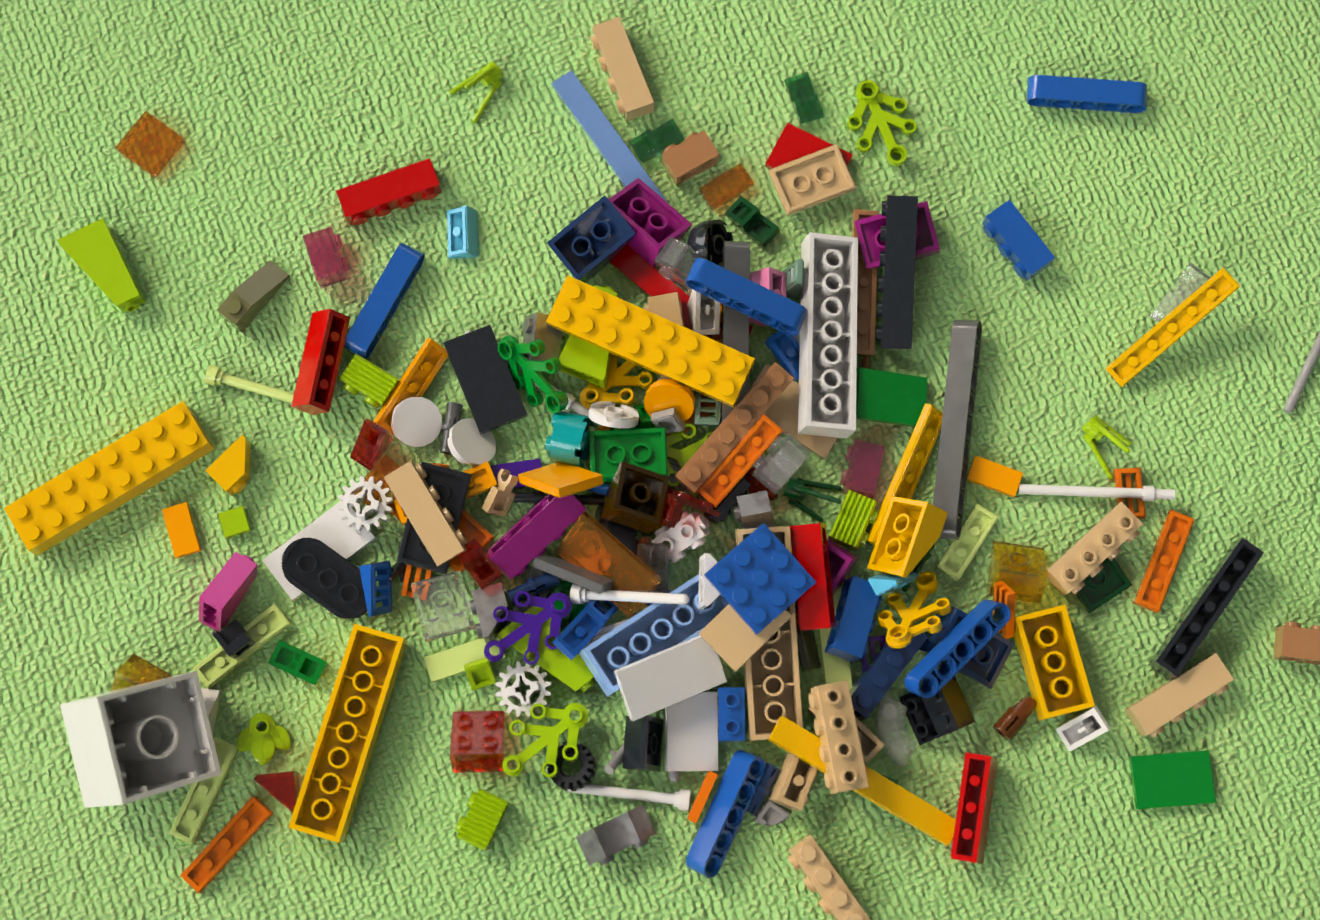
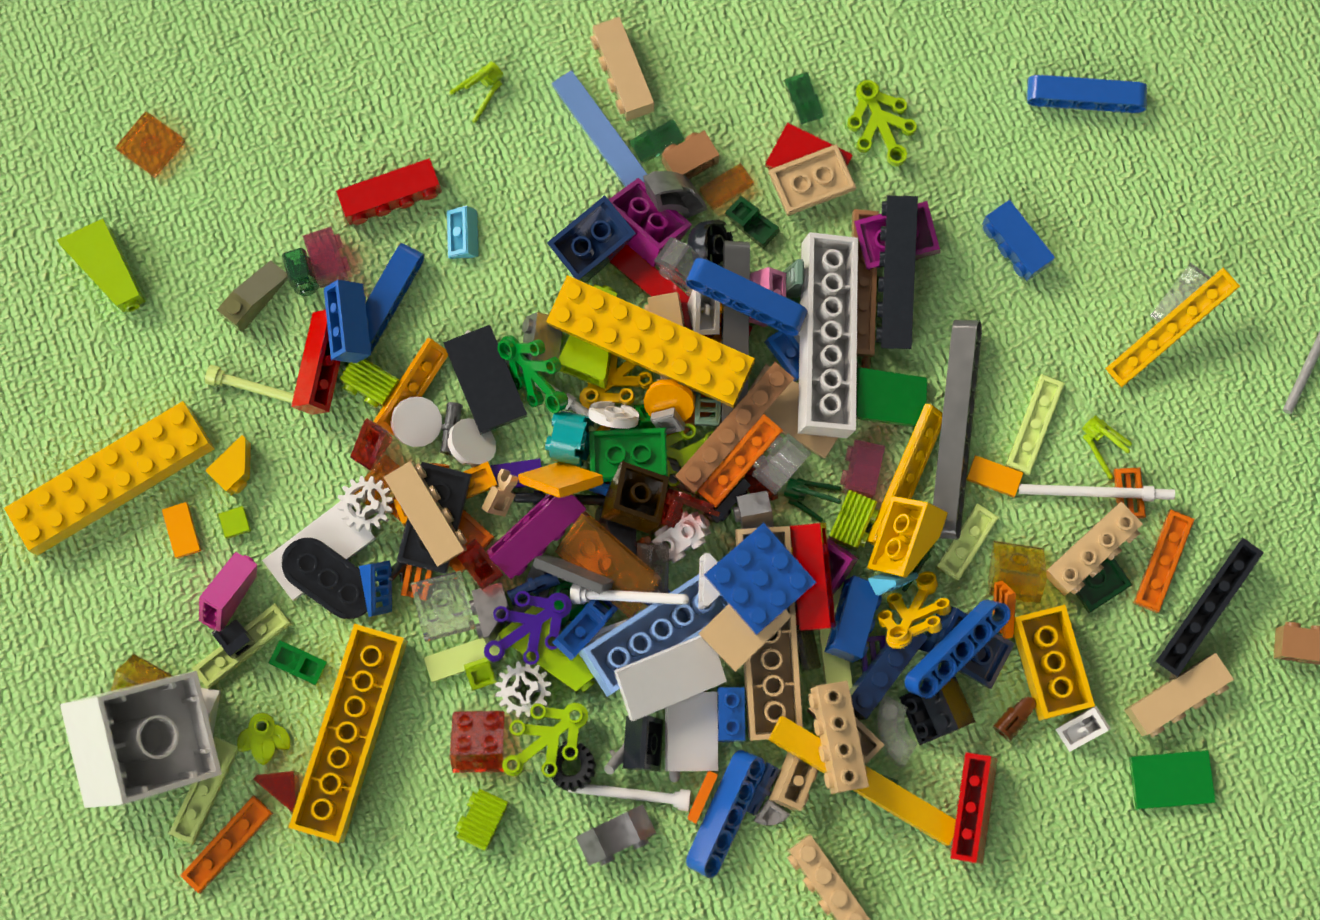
none -> clear green brick [281,248,319,297]
none -> blue brick [324,280,371,363]
none -> flat silver brick [643,171,707,219]
none -> yellowish green tile [1005,374,1065,476]

